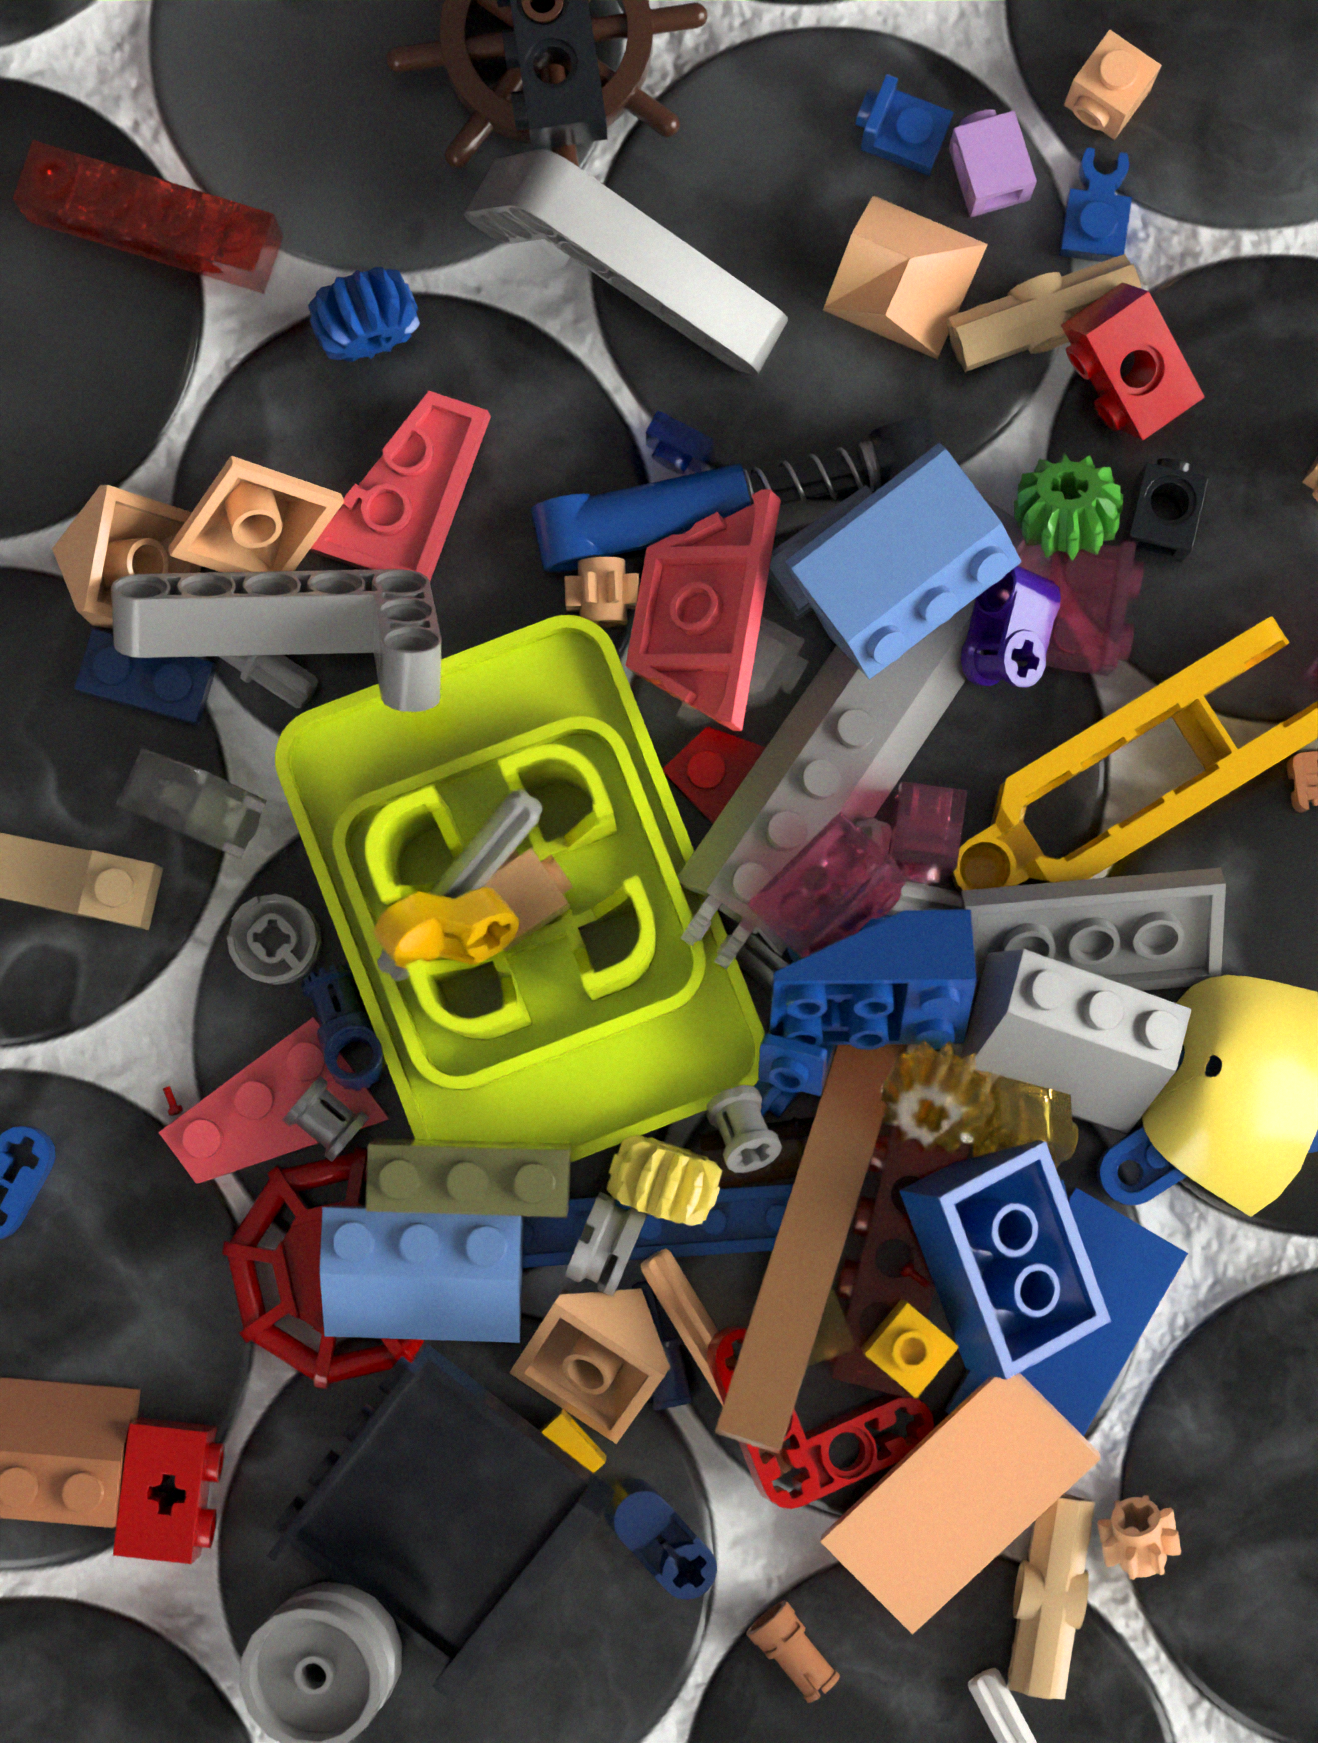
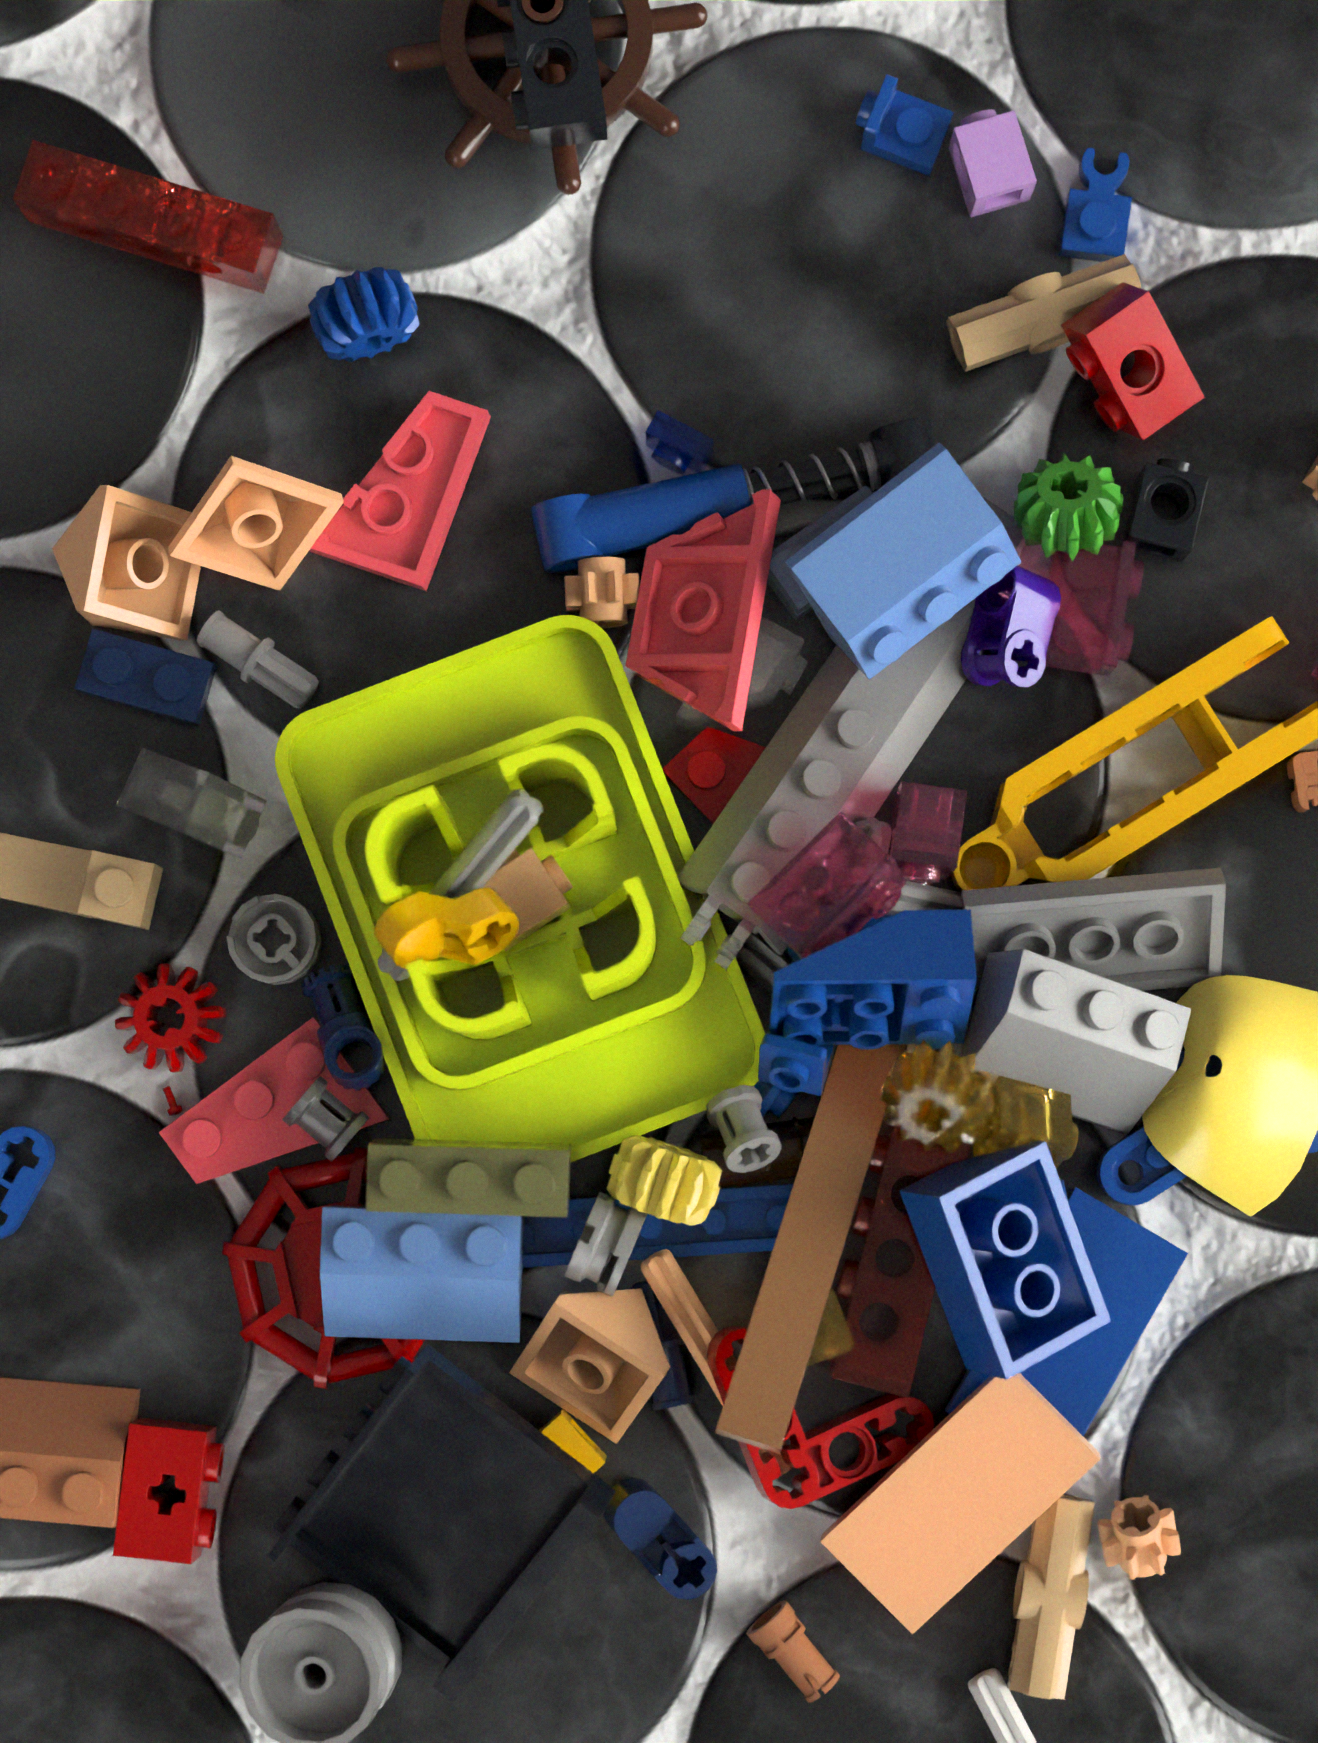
light grey beam [111,569,441,712] -> none
beam [463,149,788,376] -> none
light nougat slope [823,196,988,360] -> none
yellow brick [860,1299,959,1398] -> none
red piece [901,1262,930,1288] -> none
light nougat brick [1064,29,1161,140] -> none
none -> red gear [115,963,226,1073]

